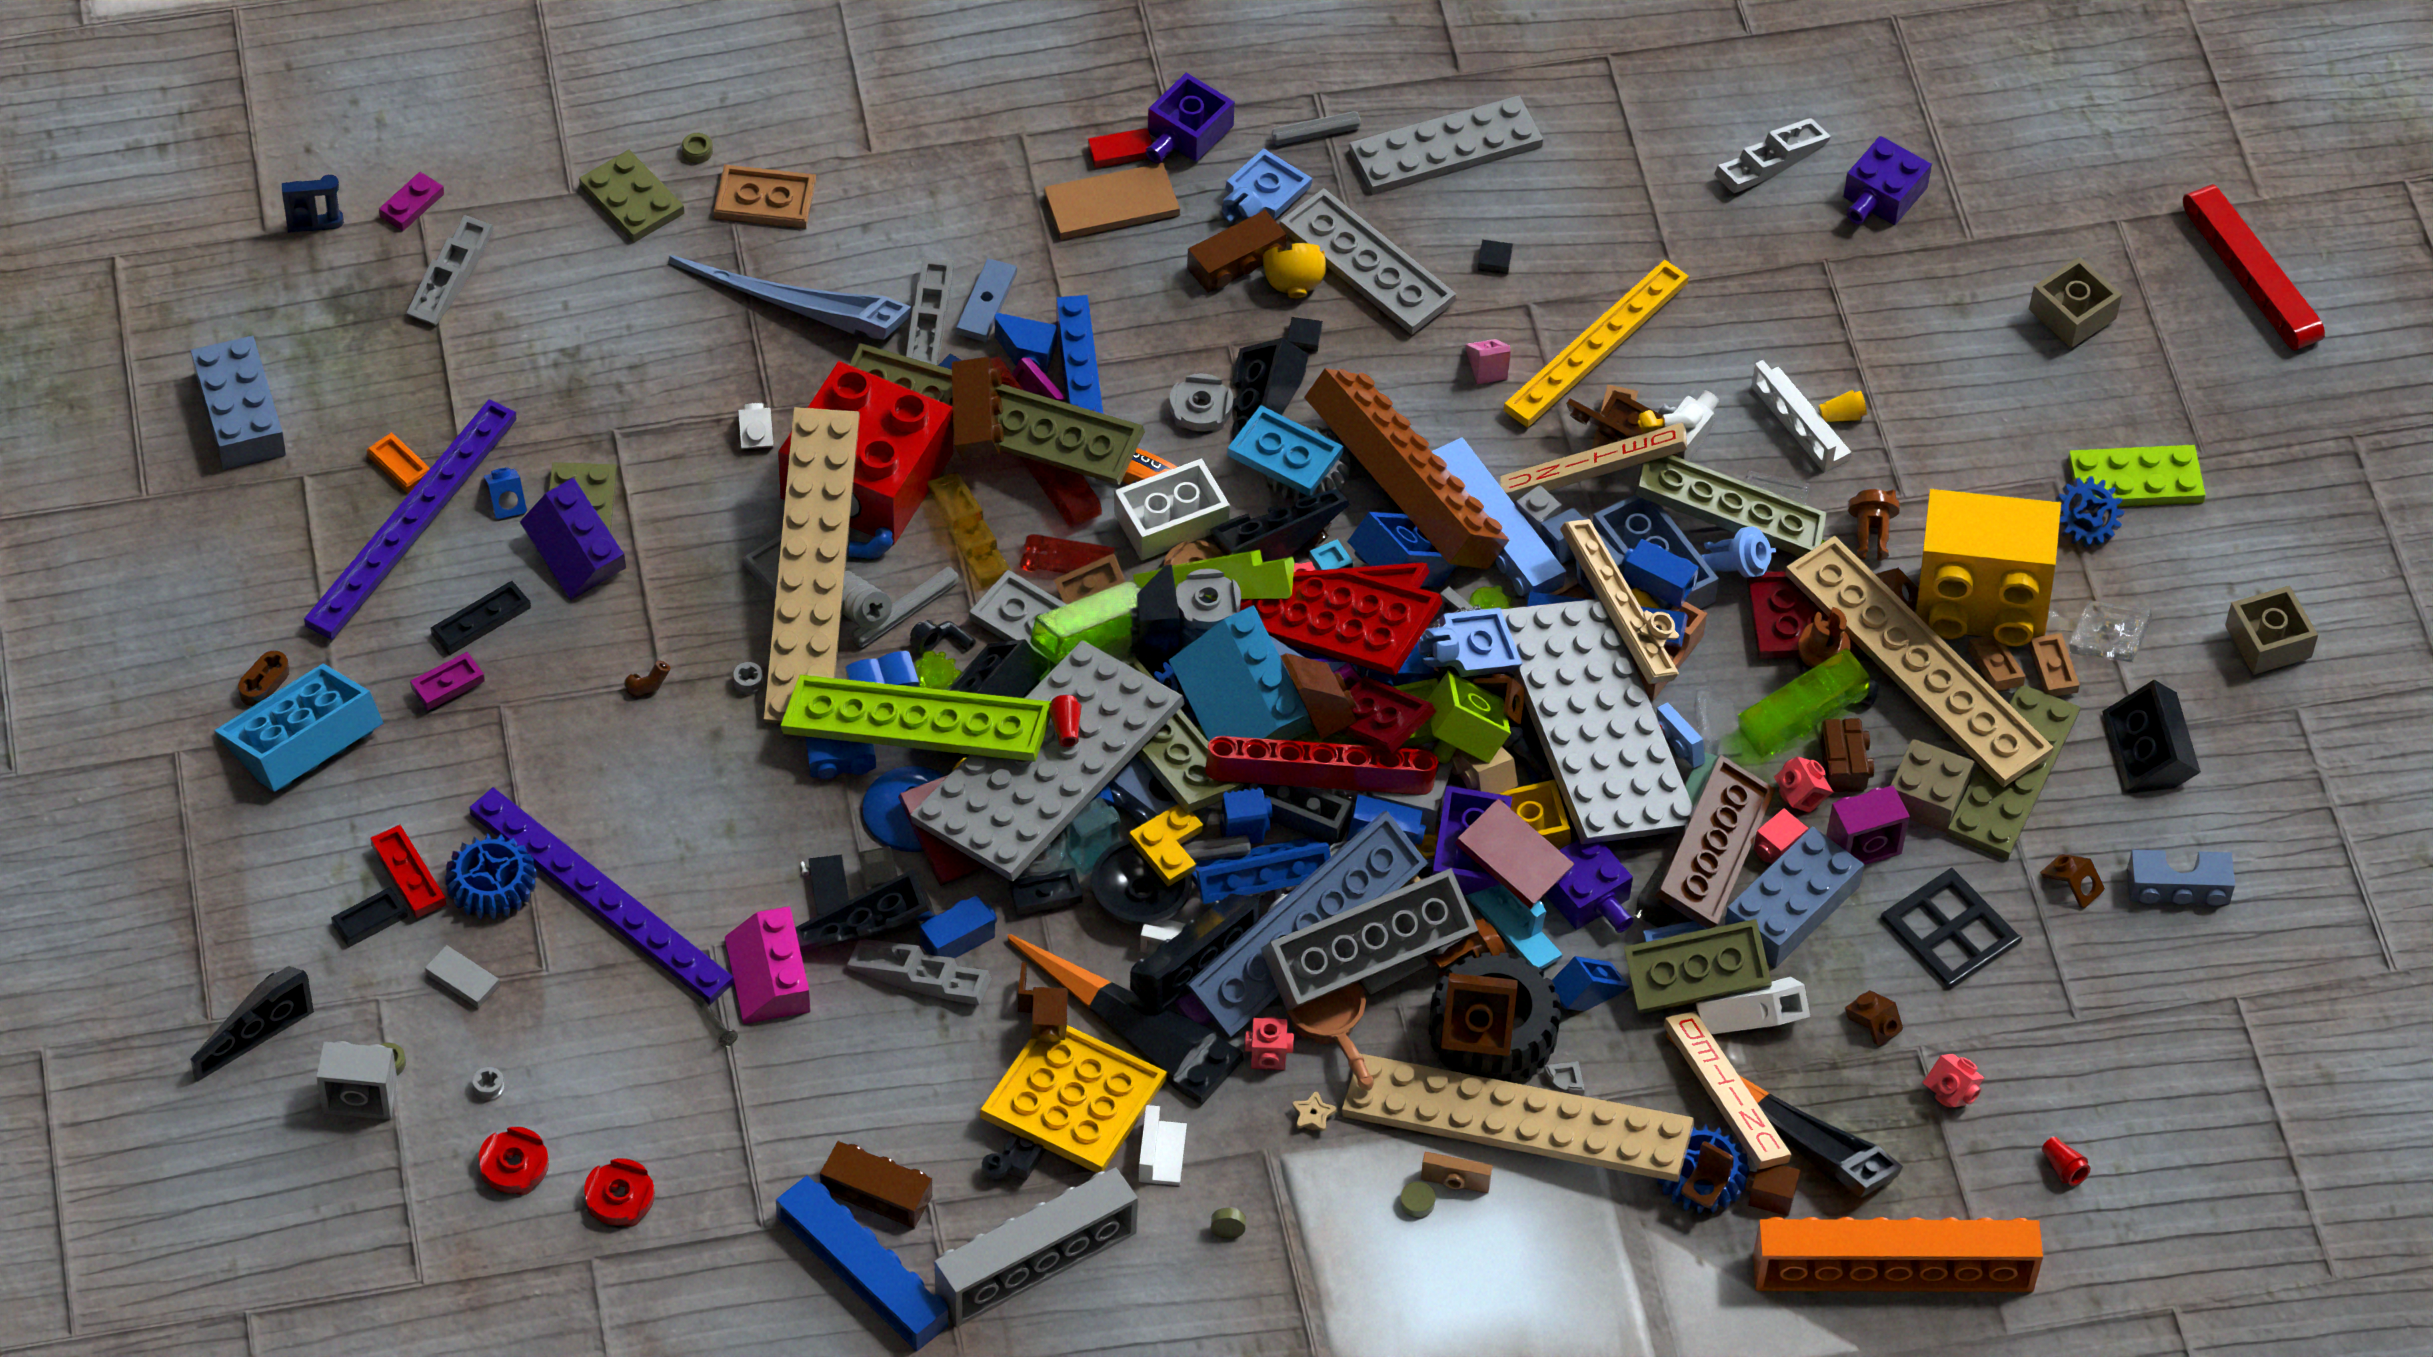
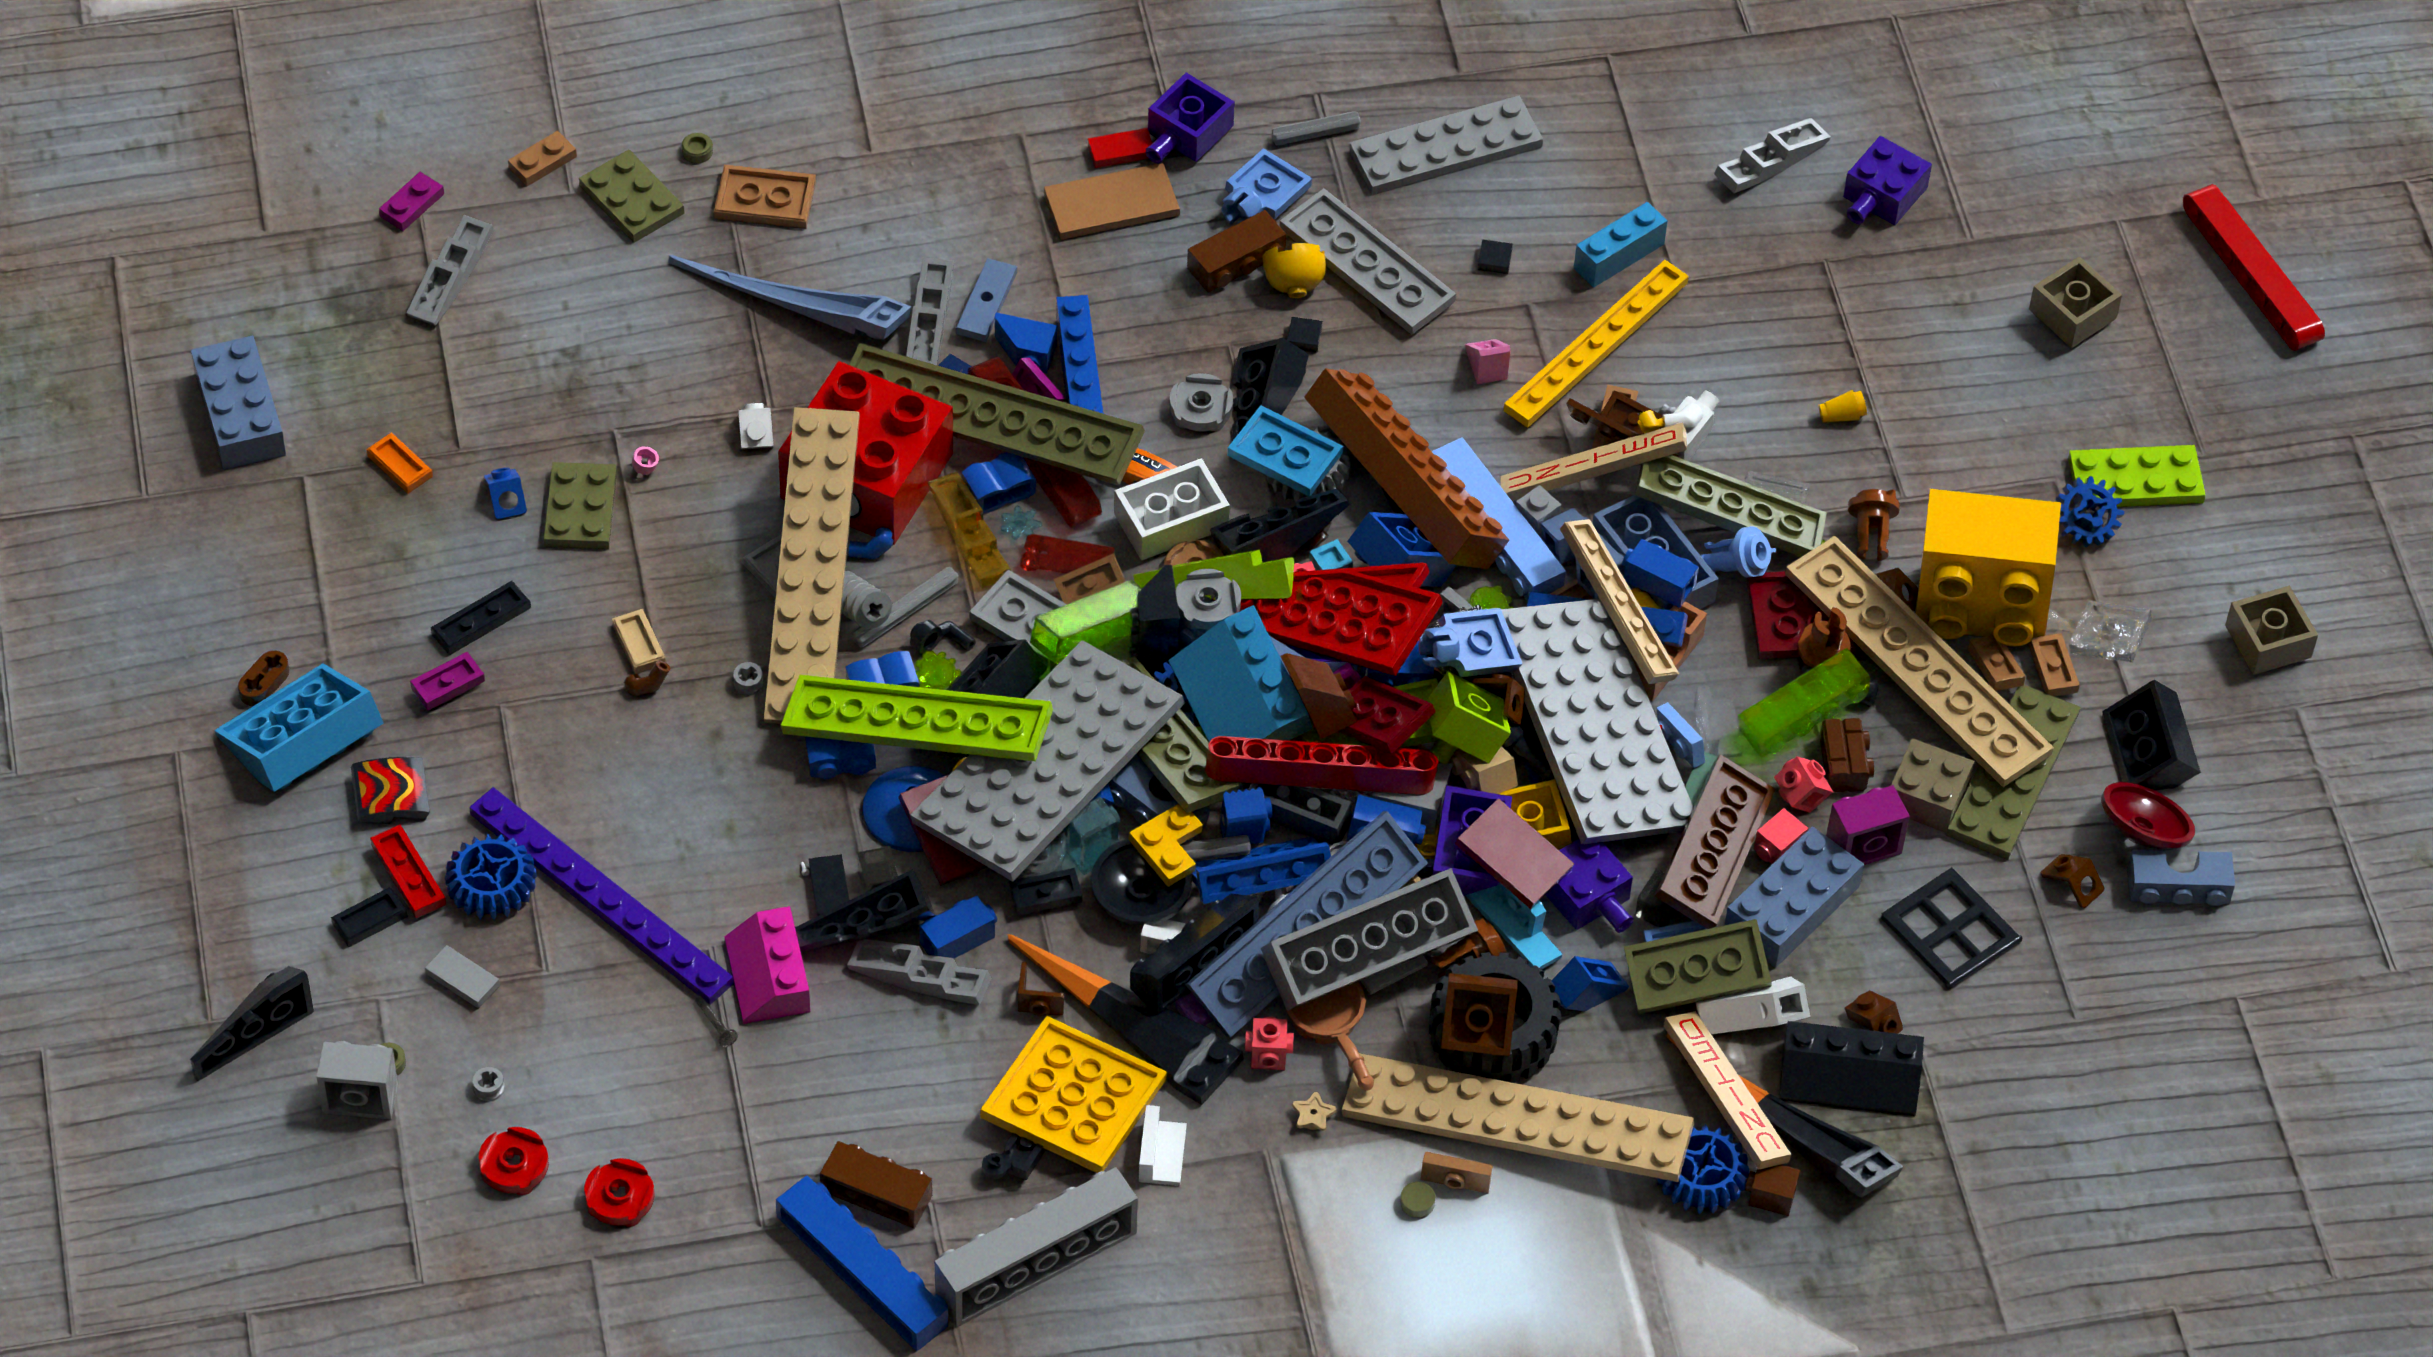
dark blue plate [282,174,344,233] -> none
dark purple plate [304,399,517,640] -> none
dark purple slope [520,477,626,600] -> none
reddish brown brick [951,356,1004,461] -> none
reddish brown brick [1031,987,1068,1043] -> none
red cone [1048,695,1082,747] -> none
olive tile [1211,1208,1246,1239] -> none
light grey tile [1544,1061,1585,1096] -> none
tan plate [1639,610,1679,648] -> none
reddish brown bracket [1681,1141,1734,1209] -> none
white fence [1751,360,1852,473] -> none
orange brick [1753,1217,2043,1292] -> none
coral brick [1923,1054,1984,1108] -> none
red cone [2042,1137,2091,1186] -> none
none -> slope [351,757,430,824]
none -> medium nougat plate [508,131,577,186]
none -> tan tile [612,609,666,674]
none -> bright pink hinge [632,447,659,475]
none -> blue brick [961,452,1036,514]
none -> clear light blue plant [1000,505,1042,540]
none -> dark azure brick [1574,202,1668,288]
none -> black slope [1779,1021,1924,1116]
none -> dark red dish [2101,782,2195,849]

